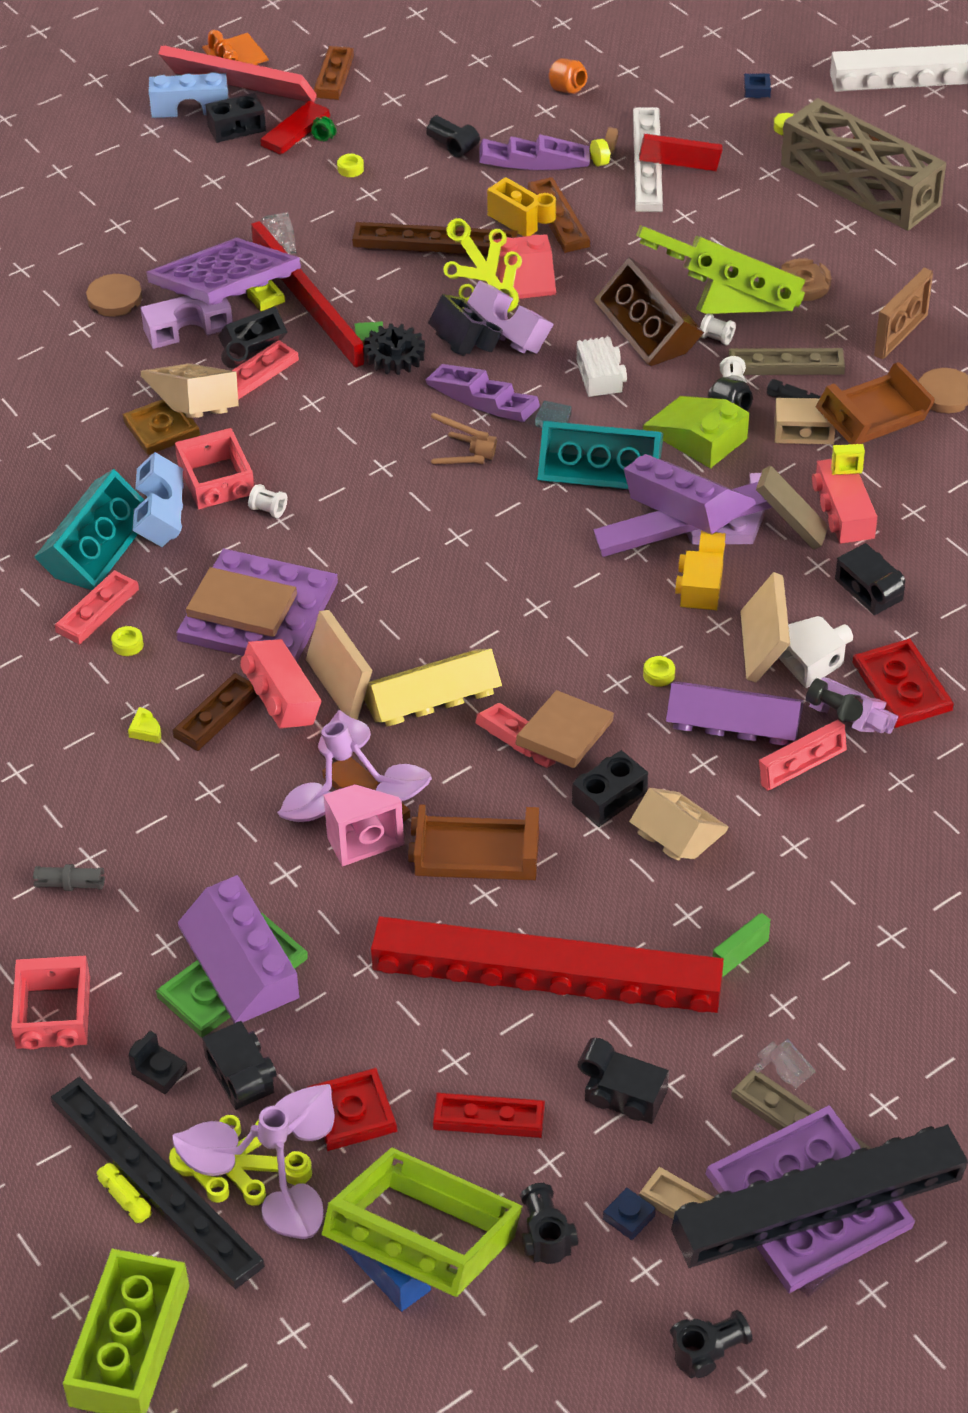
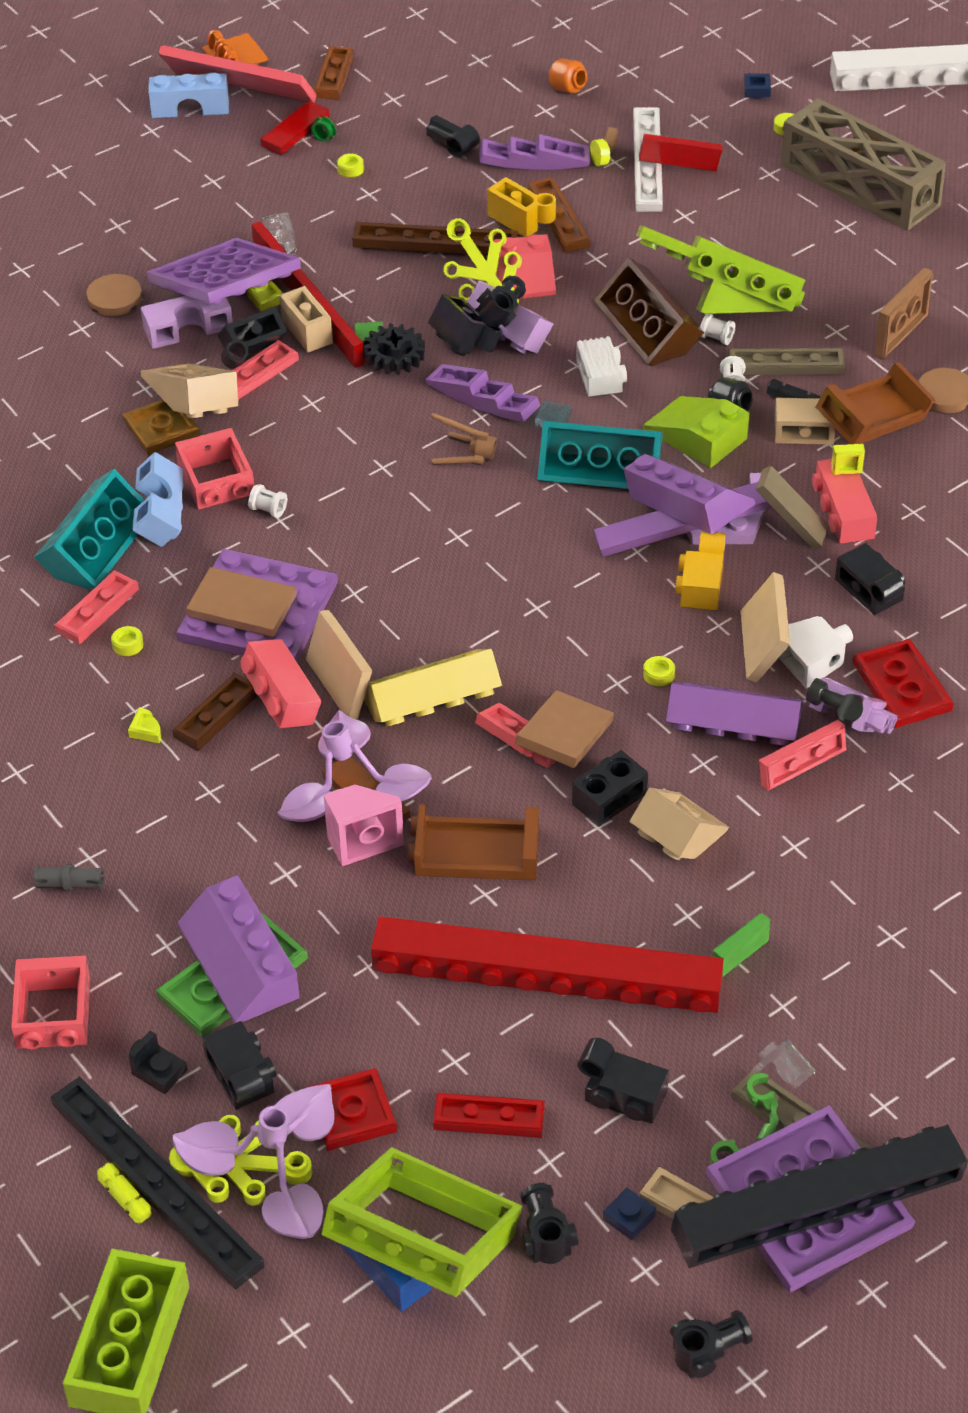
black brick [205,93,266,143] -> none
medium nougat tile [781,259,831,301] -> none
none -> tan brick [280,286,333,353]
none -> black connector [475,275,526,329]
none -> bright green piece [710,1073,779,1164]

